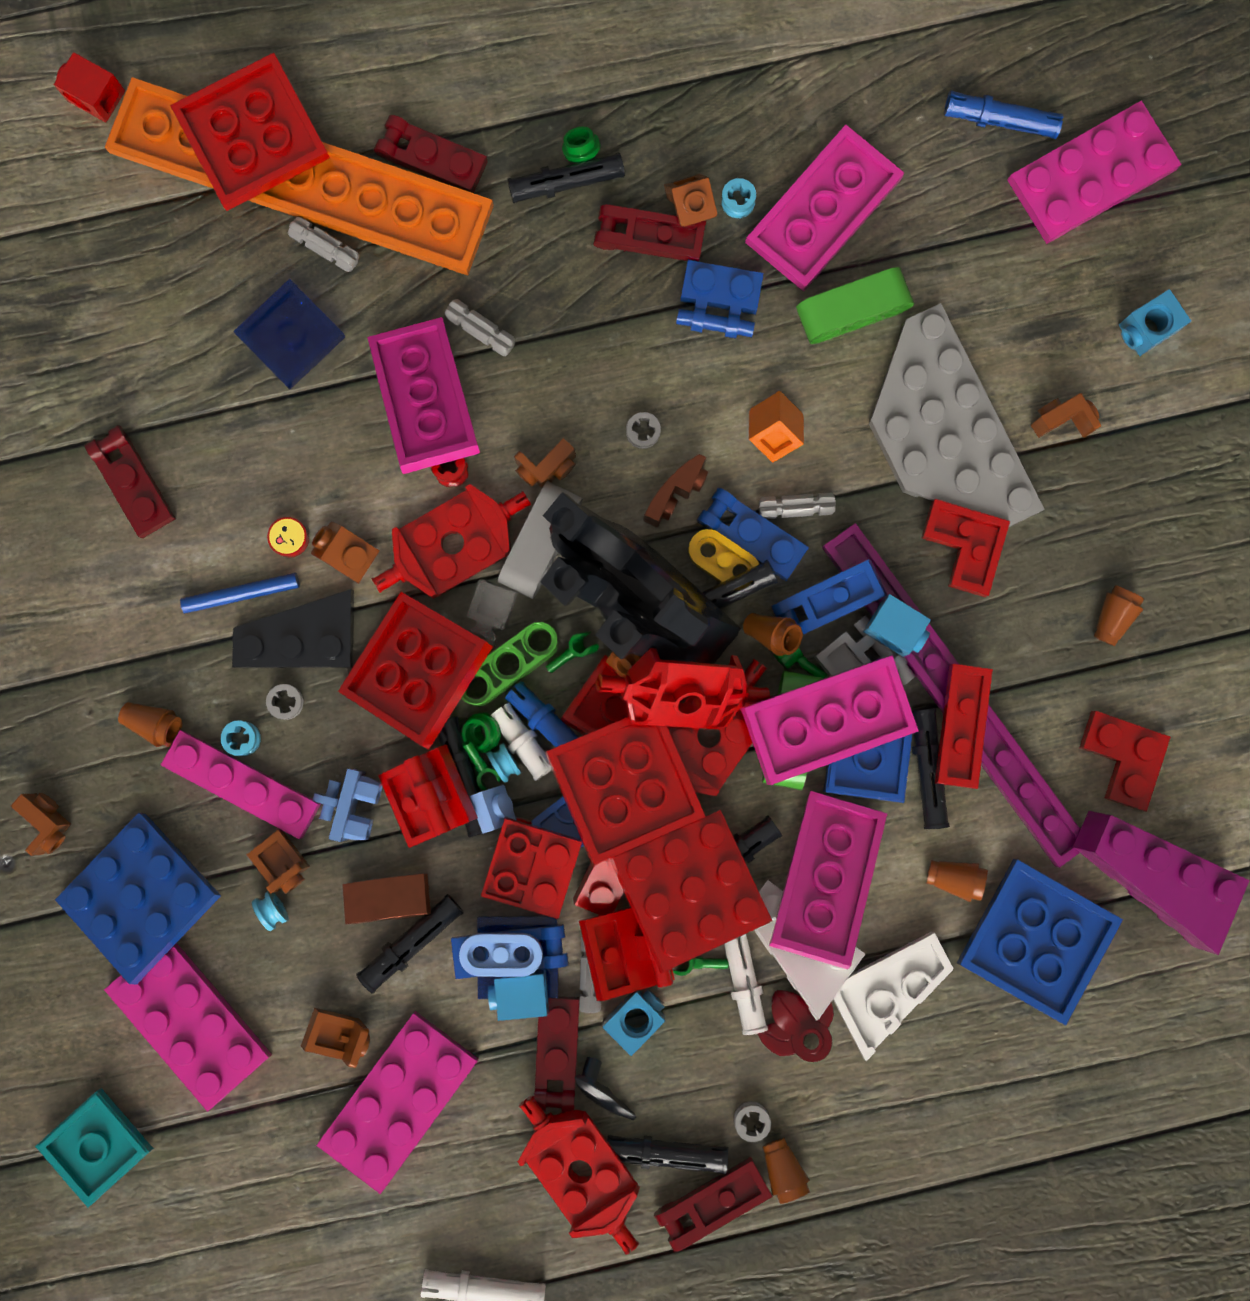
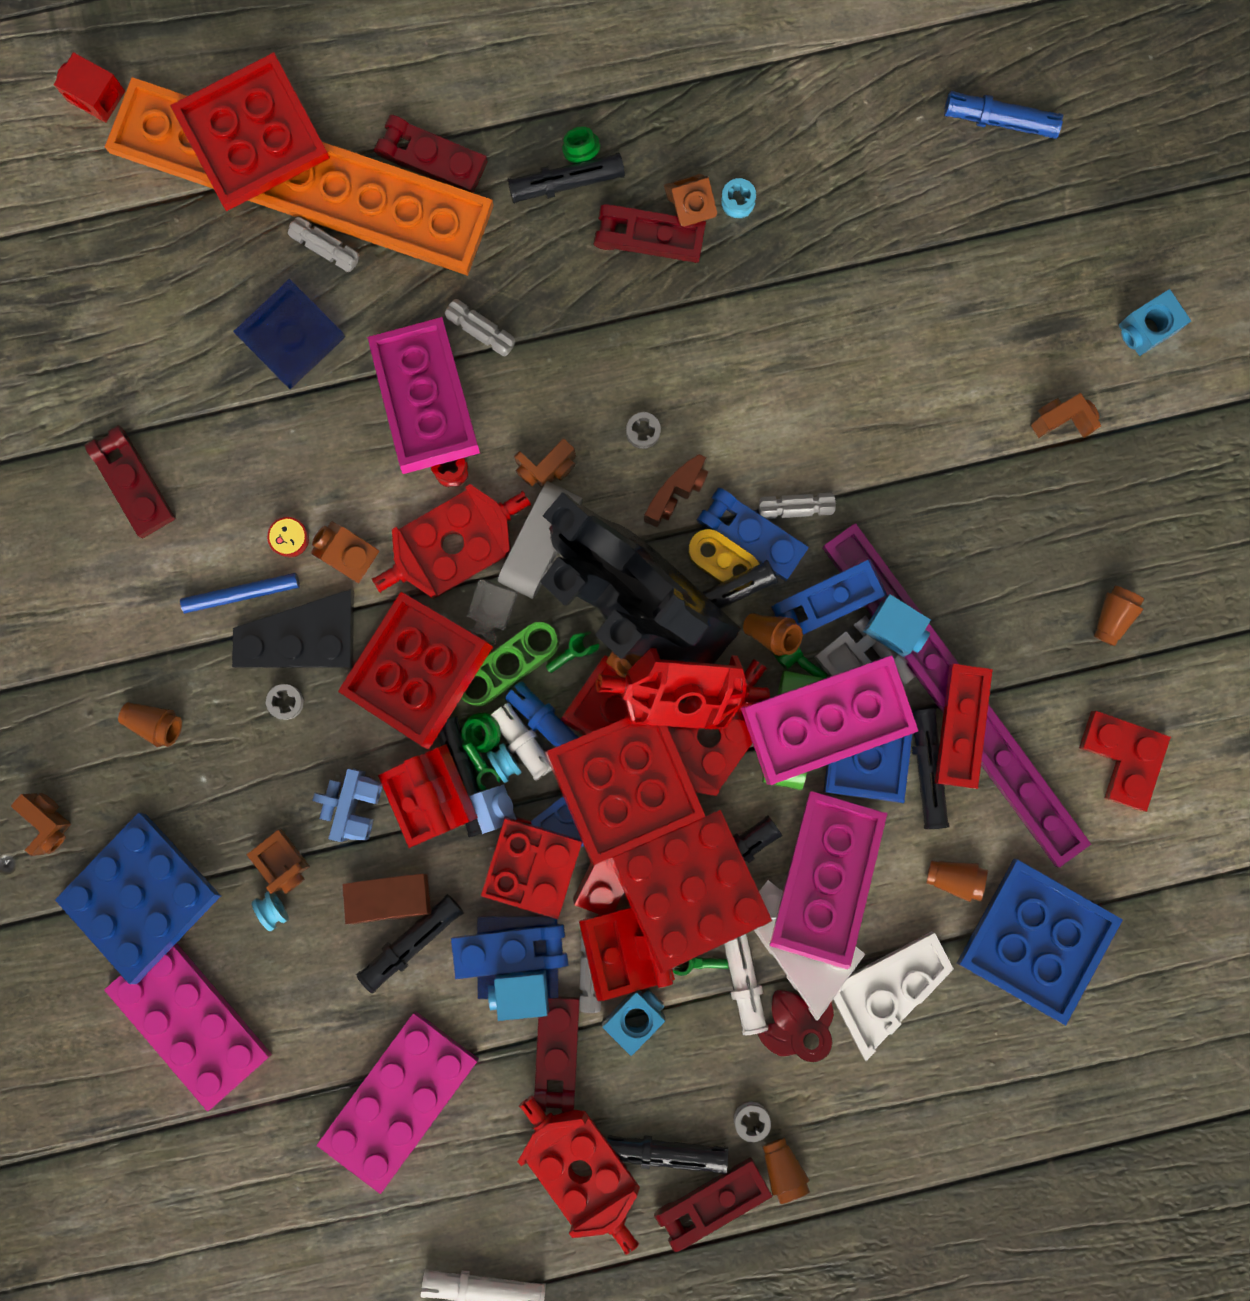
teal plate [35,1088,154,1208] -> none
dark pink plate [161,730,321,839] -> none
medium azure bush [221,720,261,756] -> none
dark orange bracket [301,1007,370,1068] -> none
light blue plate [459,933,543,977] -> none
black bar [574,1057,637,1120] -> none
blue plate [676,260,764,339] -> none
dark pink plate [745,125,904,292] -> none
orange panel [749,391,804,463] -> none
bright green beam [796,267,914,344] -> none
light grey plate [869,303,1045,528] -> none
red plate [921,499,1010,597] -> none
dark pink plate [1007,100,1182,244] -> none
magenta wedge [1073,810,1250,955] -> none

